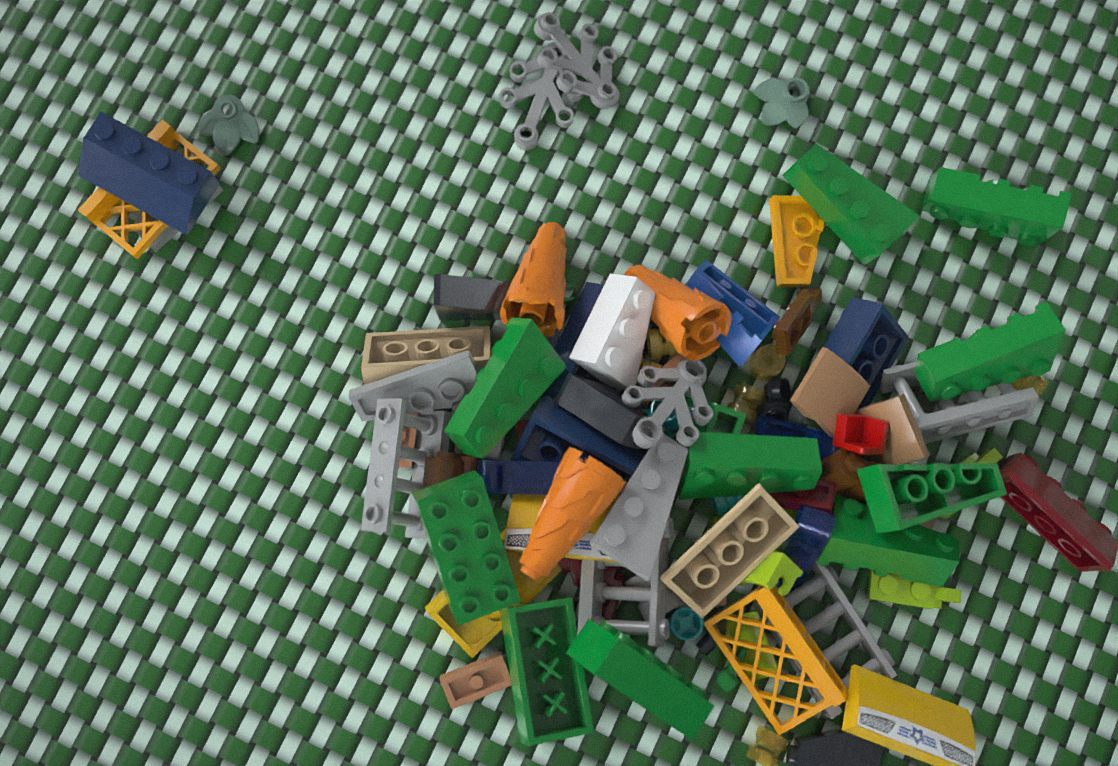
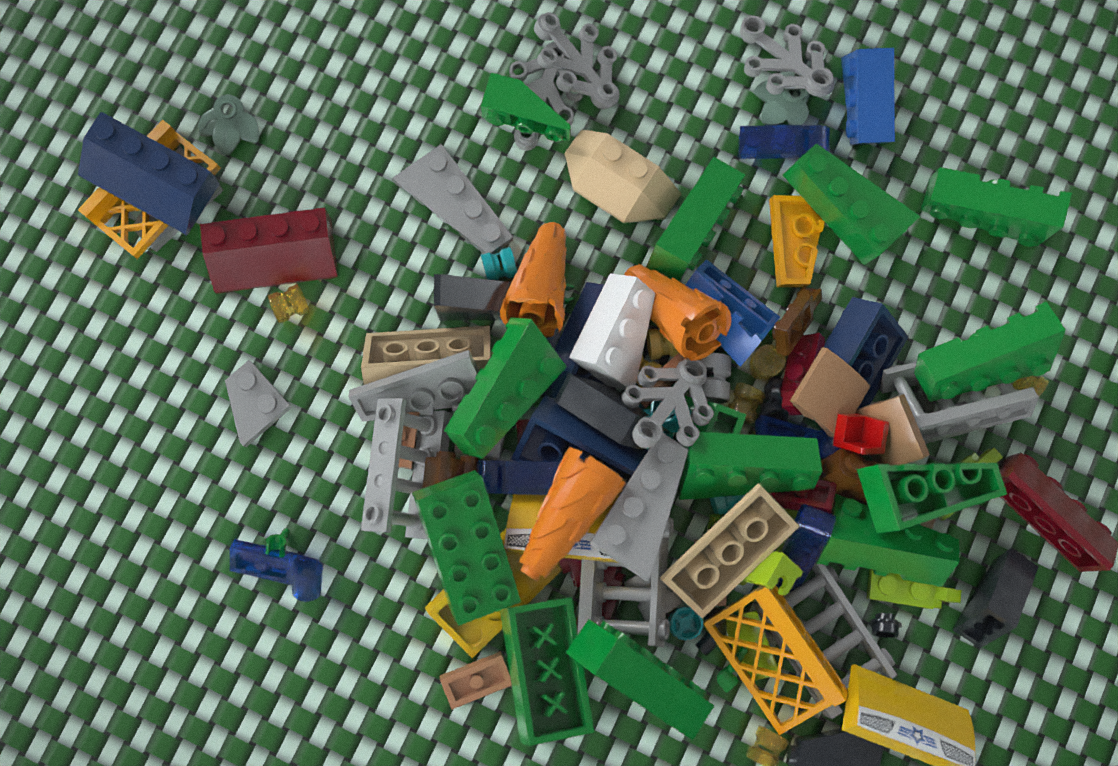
none -> dark red slope [200,207,338,294]
none -> light grey wing [225,360,292,447]
none -> clear blue plate [230,539,323,602]
none -> green hand [266,528,290,558]
none -> clear yellow wheel [268,284,310,323]
none -> light grey wing [392,144,513,254]
none -> green slope [480,72,571,142]
none -> teal wheel [481,247,517,281]
none -> tan wedge [565,129,681,223]
none -> green wedge [646,157,745,282]
none -> light grey wheel [689,353,732,404]
none -> clear blue plate [739,125,830,159]
none -> light grey plant [740,16,835,97]
none -> dark red hinge [781,333,825,416]
none -> blue wedge [841,48,895,145]
none -> black plate [869,613,902,638]
none -> black slope [953,548,1039,648]

